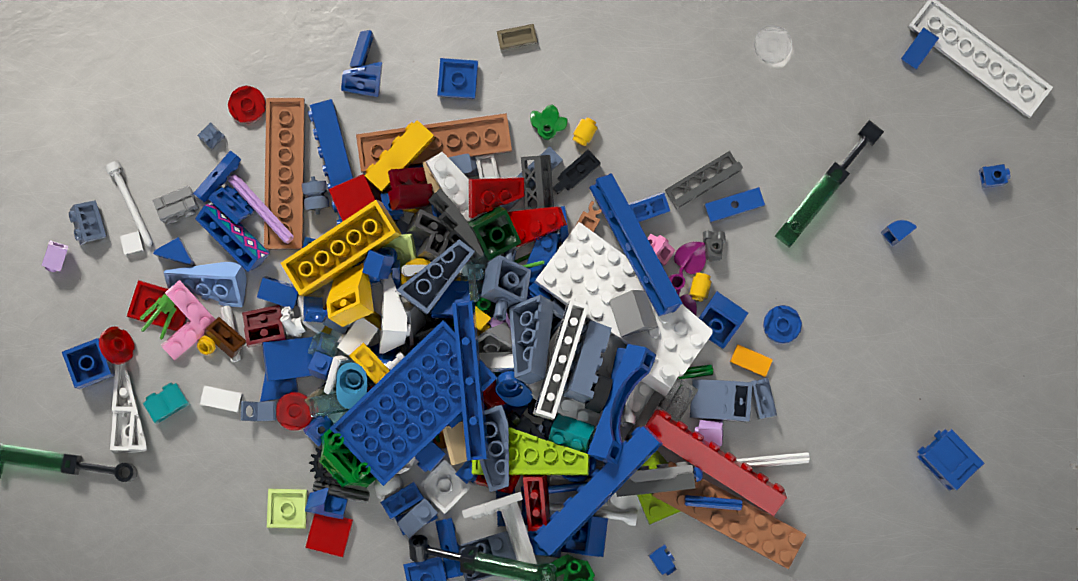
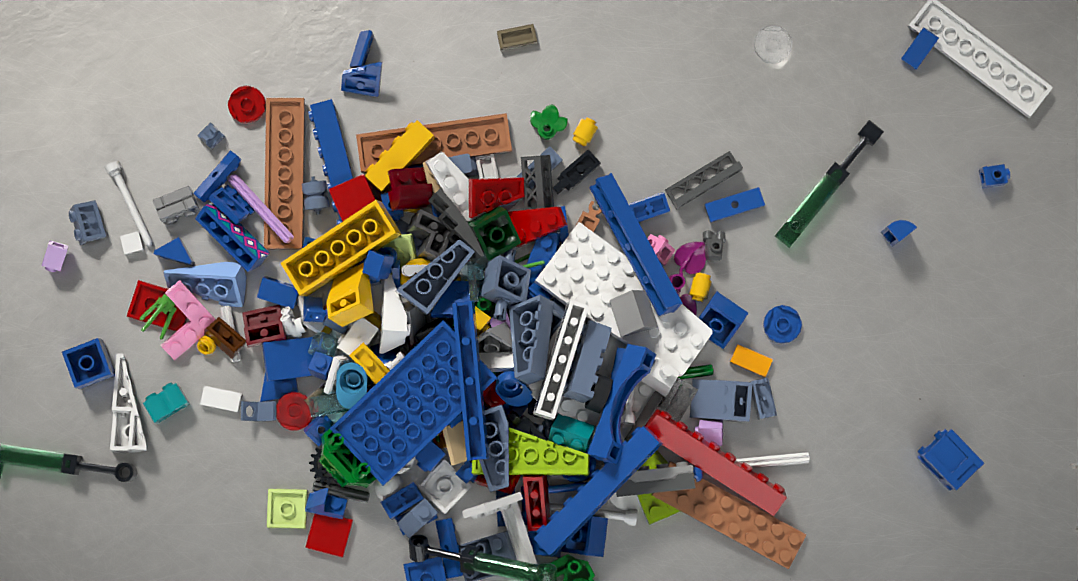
red tile [99,326,135,365] -> none
blue plate [437,58,478,99] -> none
blue brick [648,544,677,576] -> none
blue axle [684,495,742,510] -> none

